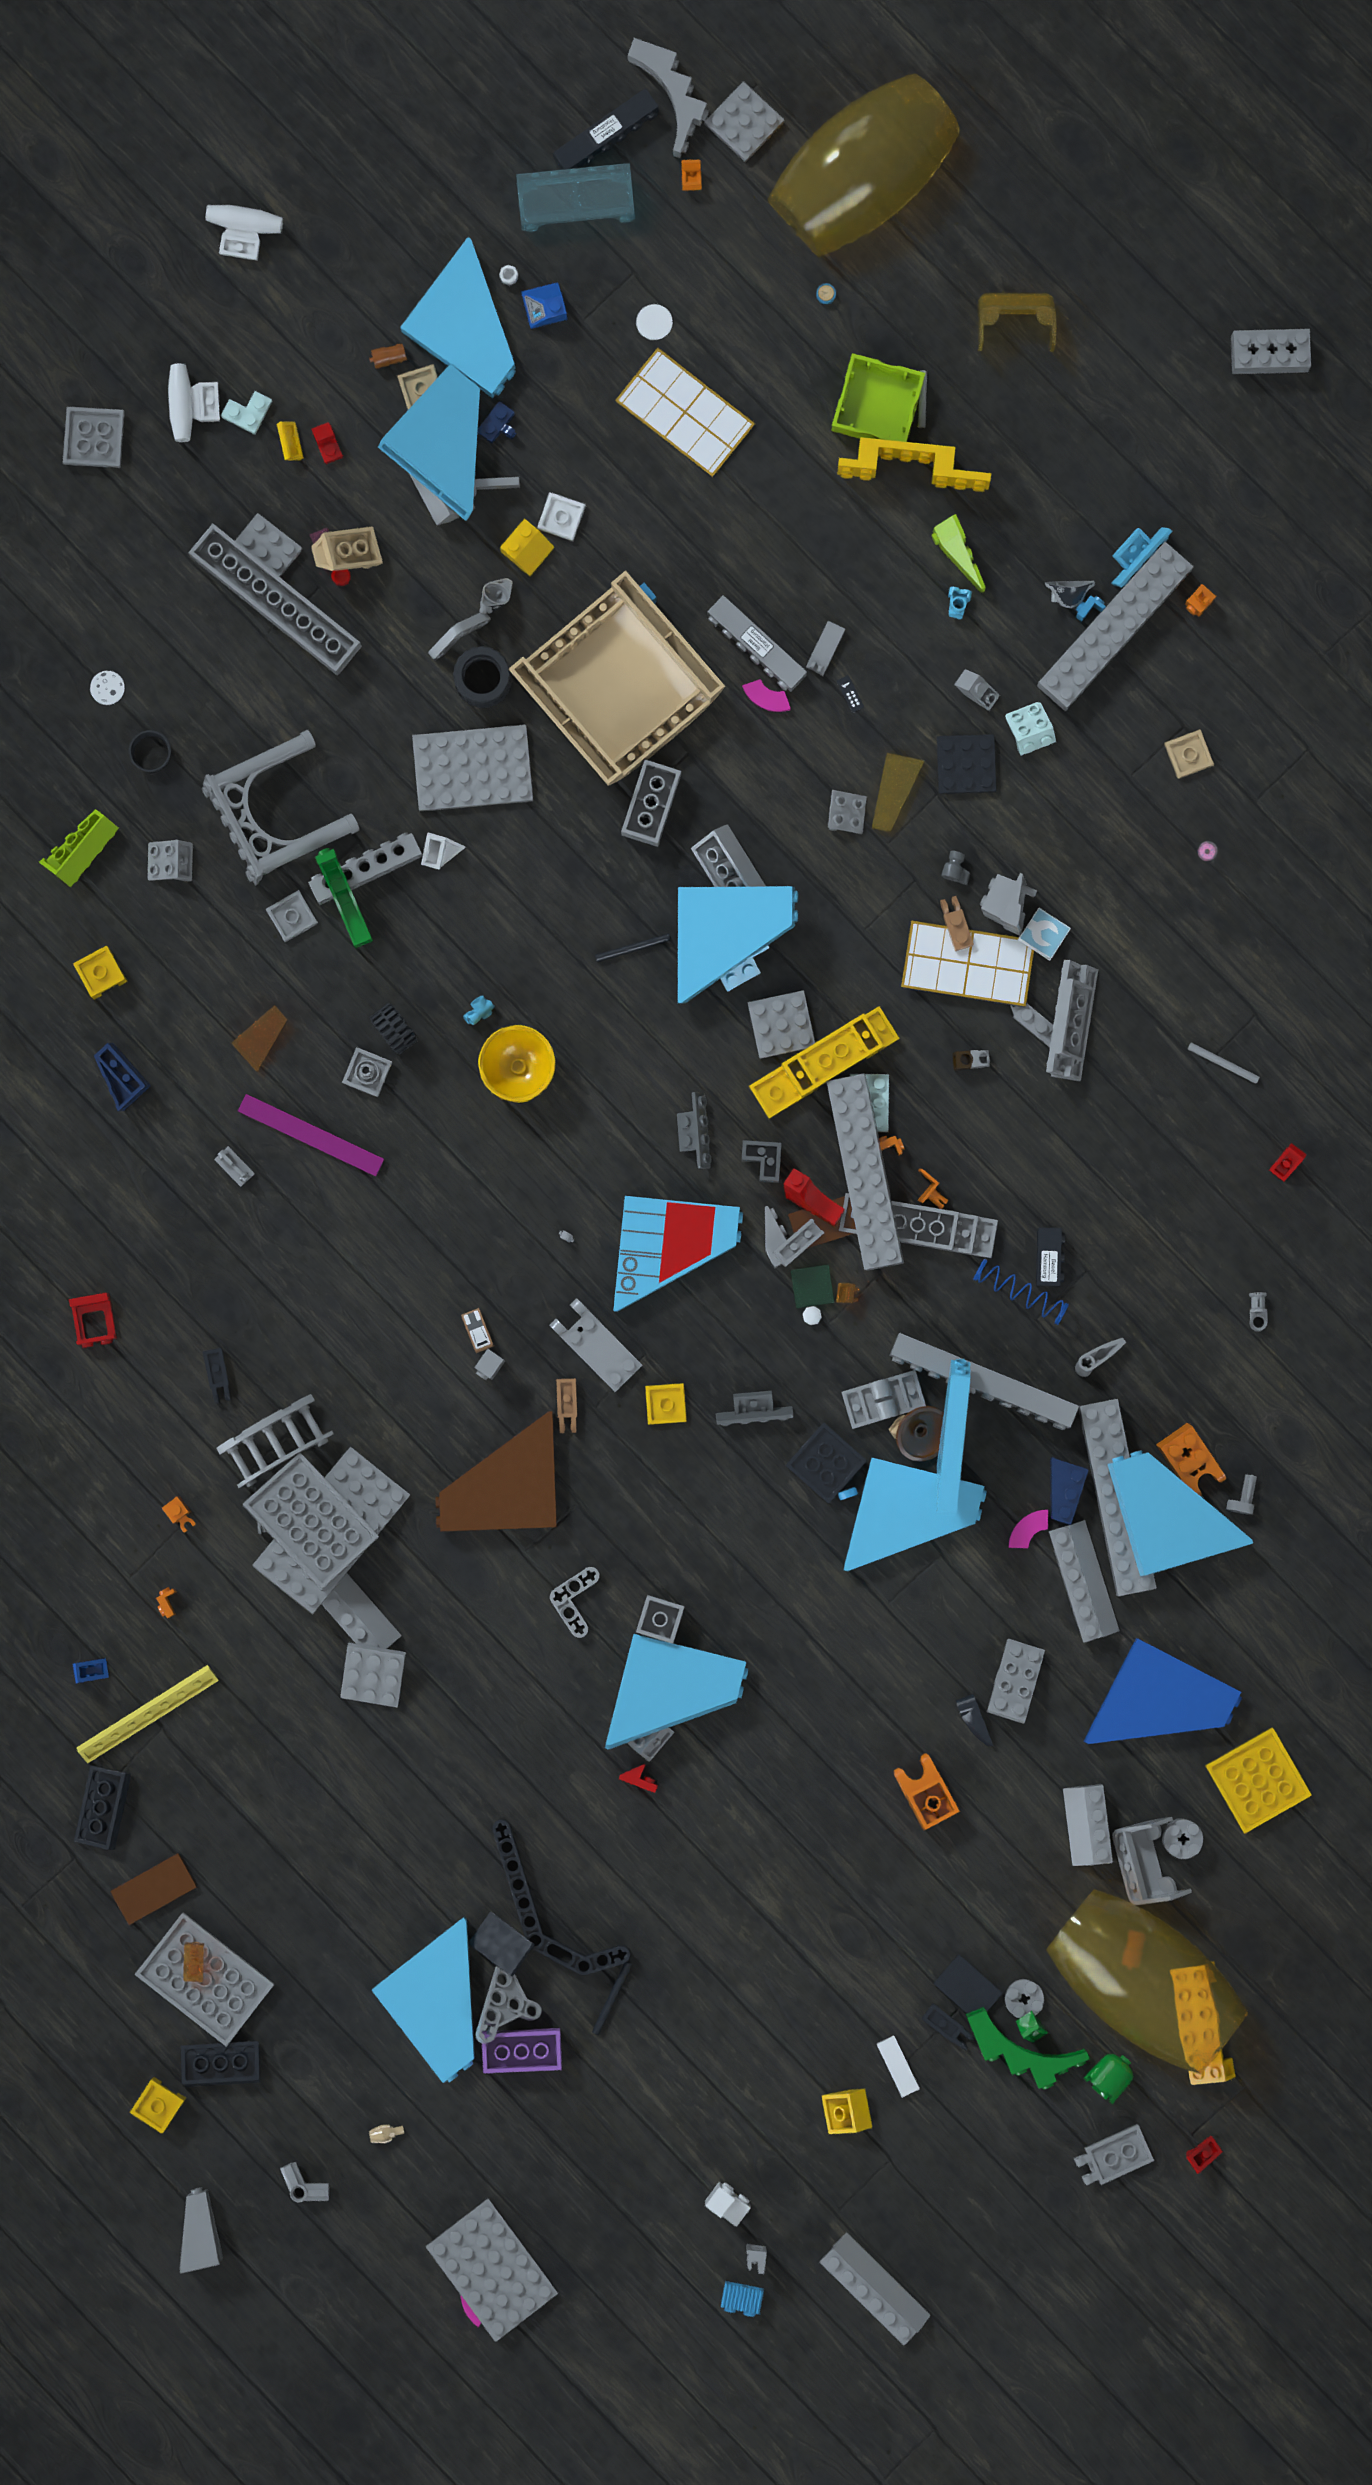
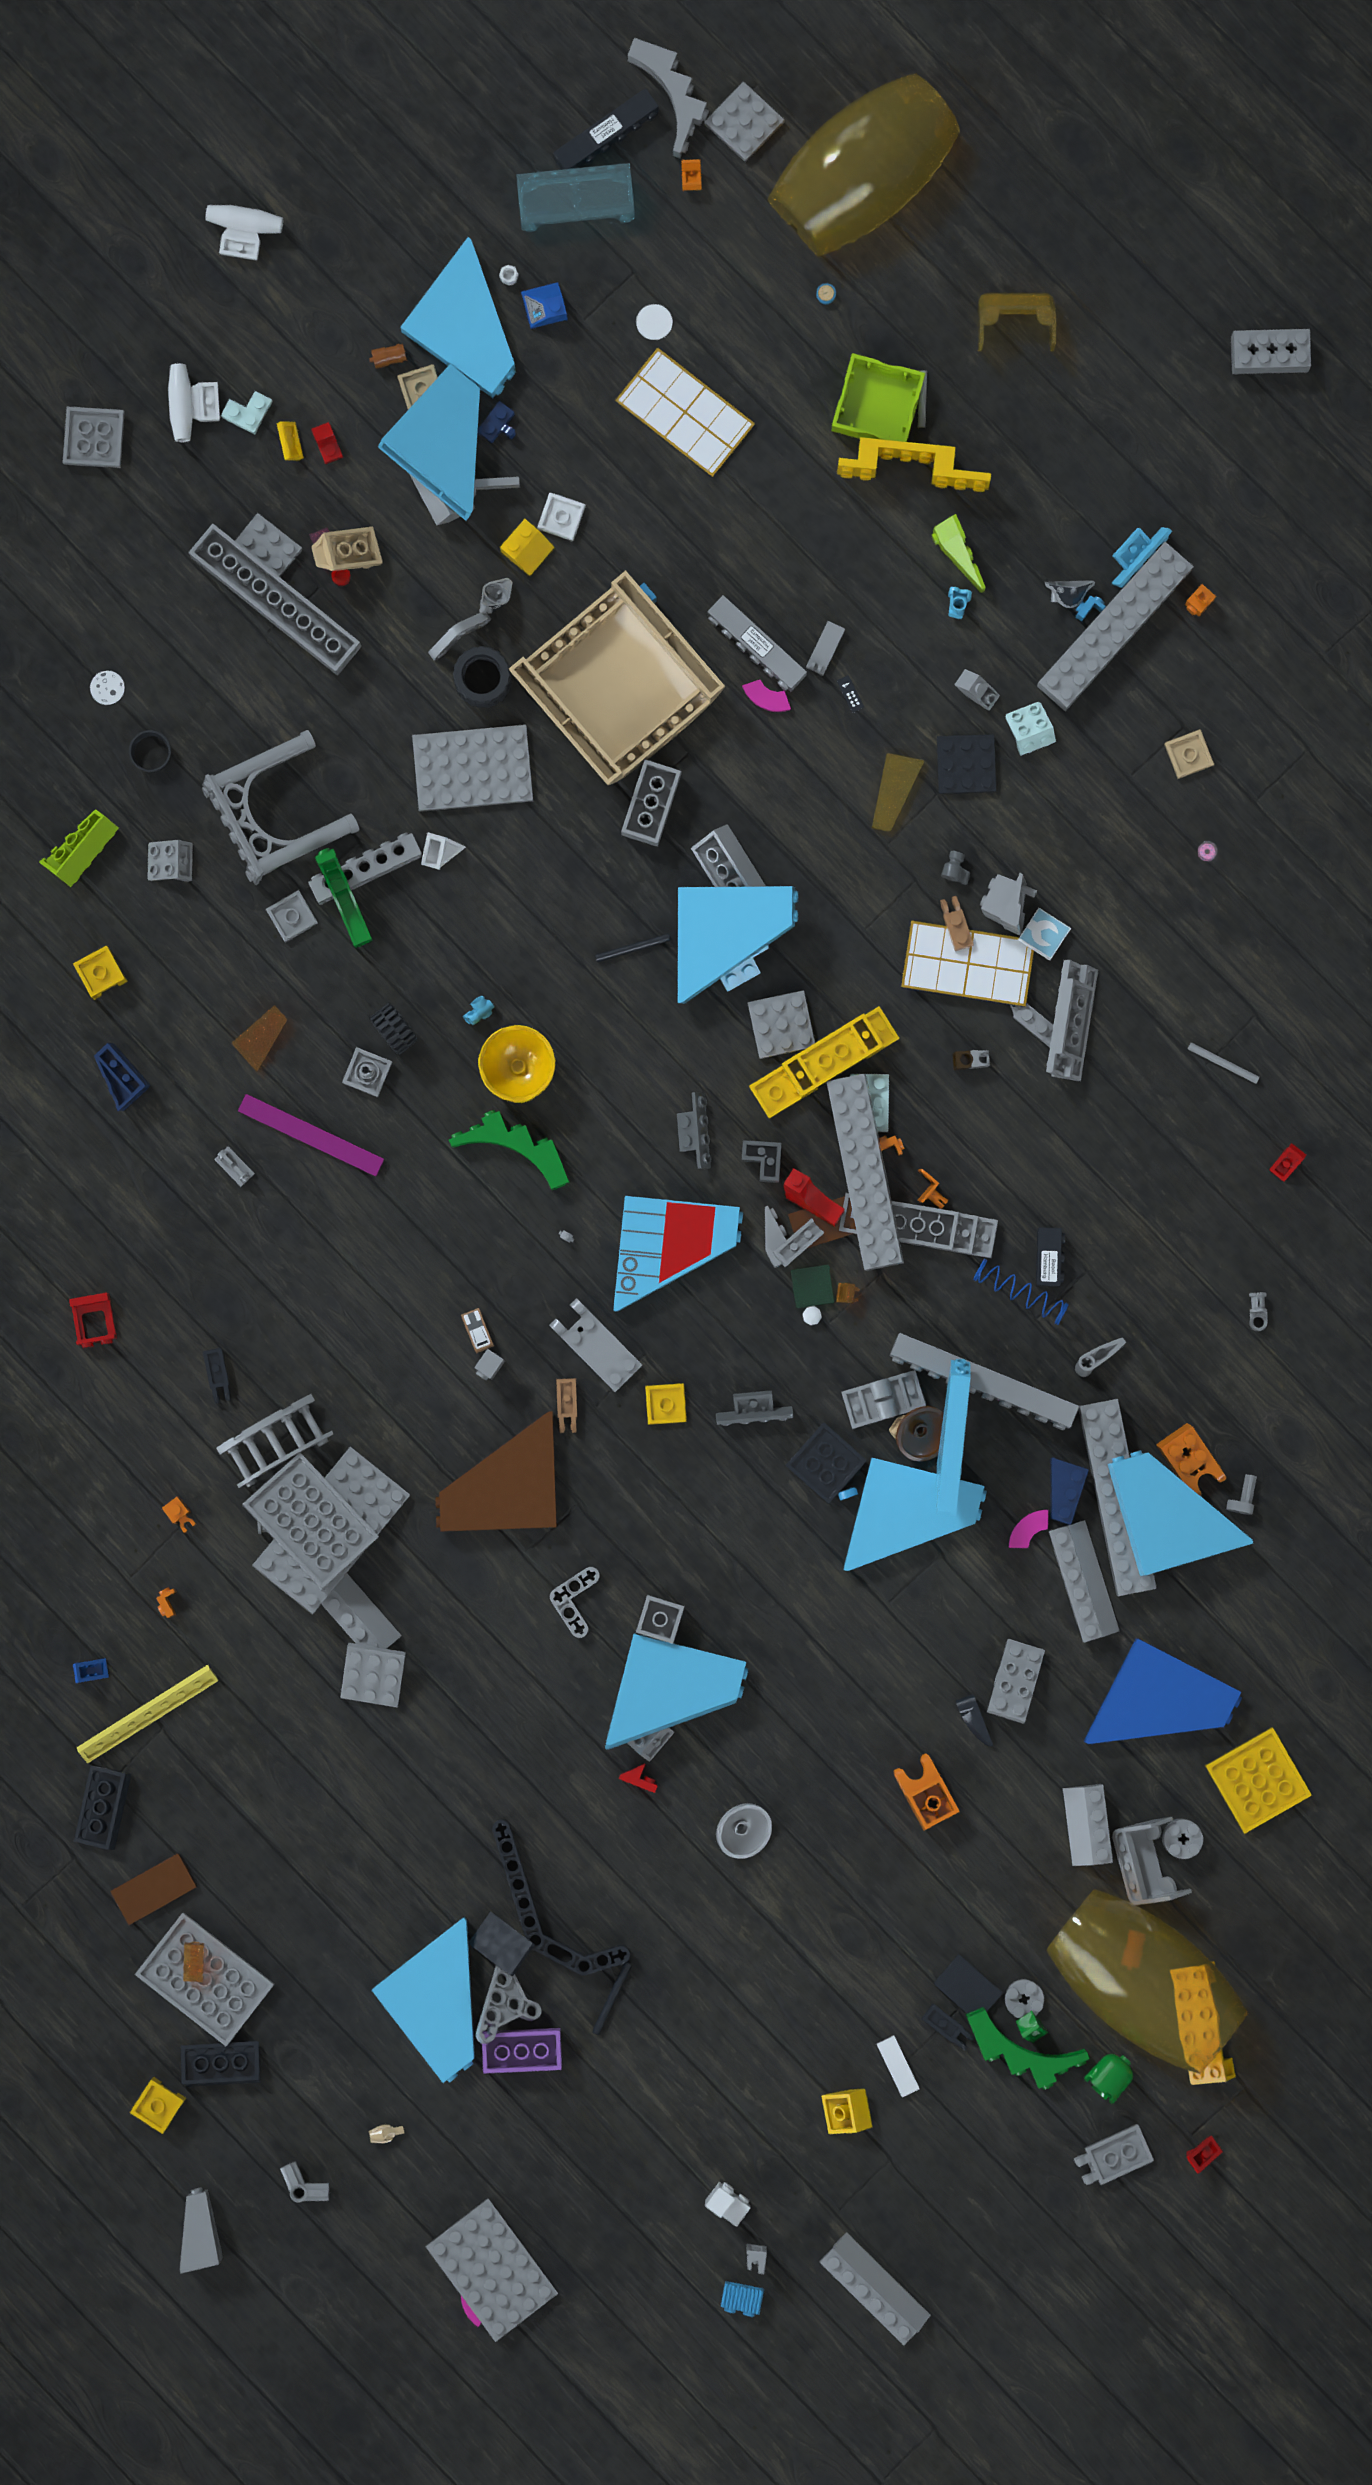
light grey hinge [828,790,867,834] -> none
none -> green arch [449,1110,570,1190]
none -> light grey dish [716,1803,772,1859]

